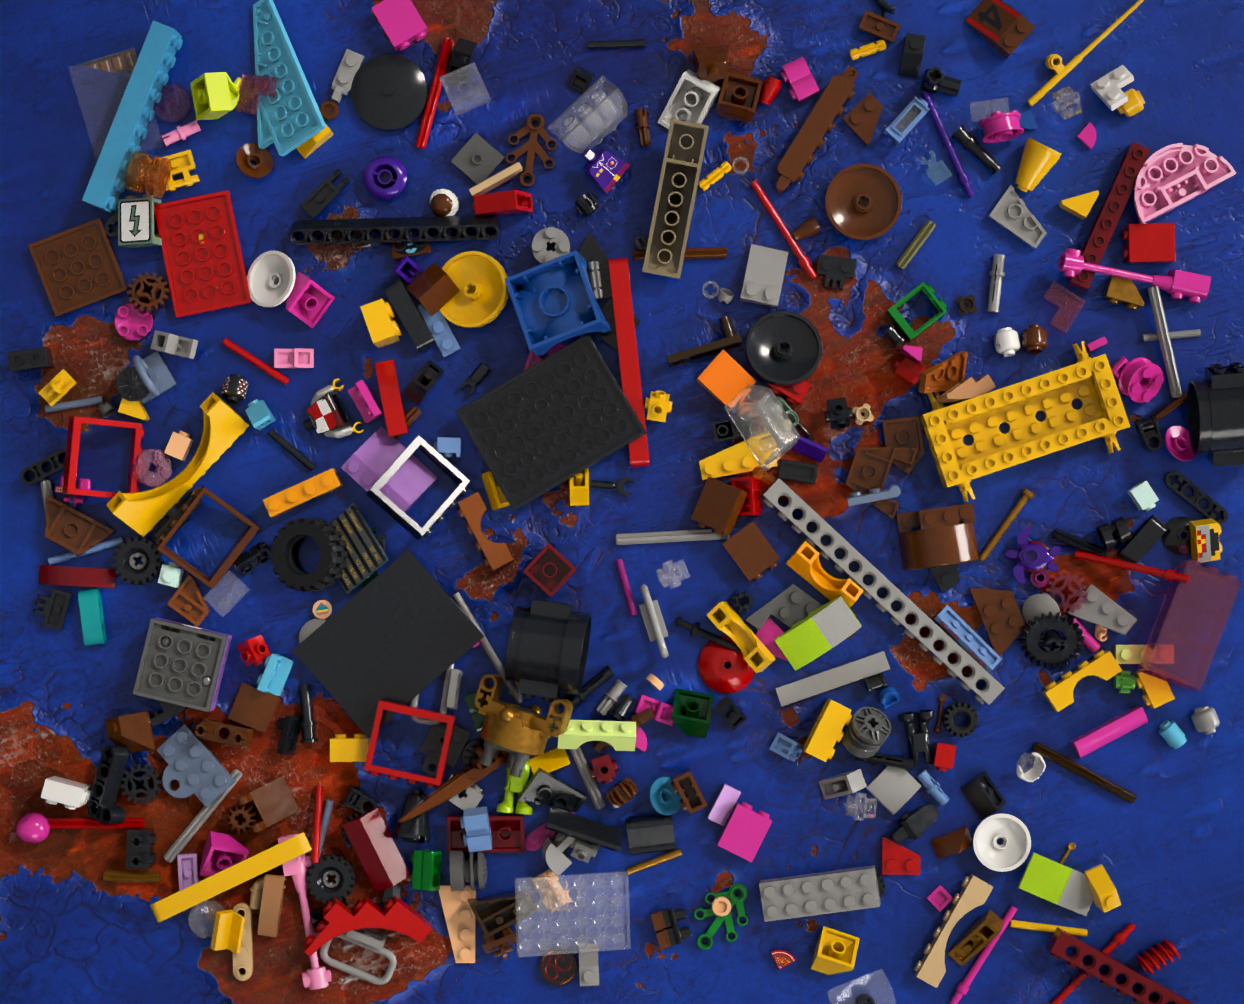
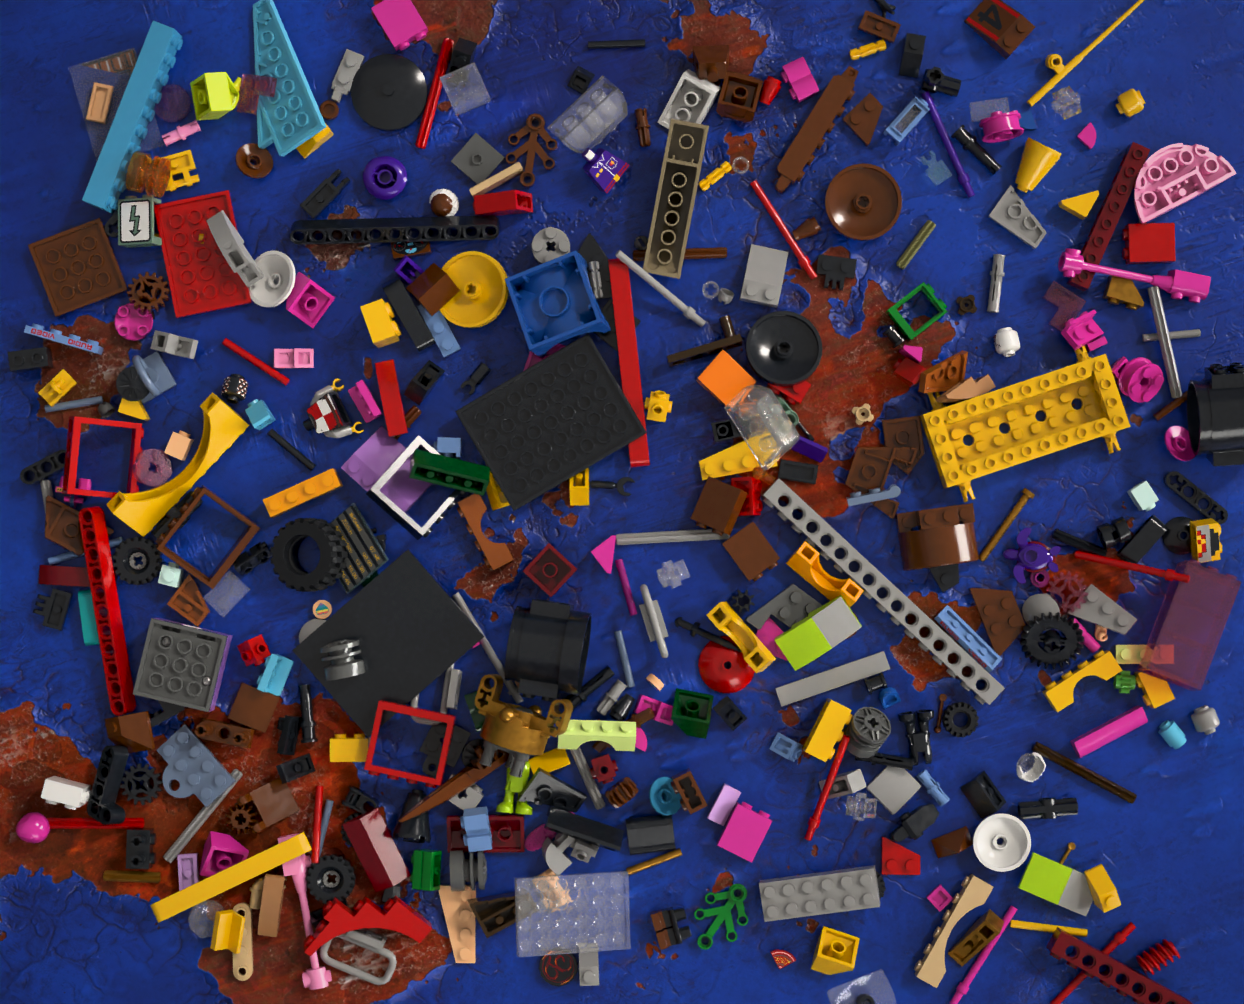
reddish brown hips [482,926,519,960] -> none
black gear [574,192,599,218] -> none
light nougat tile [712,896,731,916] -> none
black brick [824,397,853,429] -> none
red brick [932,742,956,771] -> none
reddish brown head [1022,324,1047,354] -> none
white plate [1090,65,1134,111] -> none
black piece [1134,414,1163,453] -> none
none -> medium blue plate [24,323,103,355]
none -> red beam [79,506,136,716]
none -> light nougat tile [86,82,114,124]
none -> light grey slope [206,210,264,287]
none -> black slope [276,753,315,784]
none -> dark grey wheel [319,639,366,681]
none -> dark green brick [409,449,490,496]
none -> dark pink slope [591,535,616,574]
none -> sand blue bar [614,630,635,688]
none -> light grey bar [615,250,706,327]
none -> red bar [804,735,850,841]
none -> black piece [1017,797,1078,819]
none -> dark pink bracket [1061,310,1104,350]

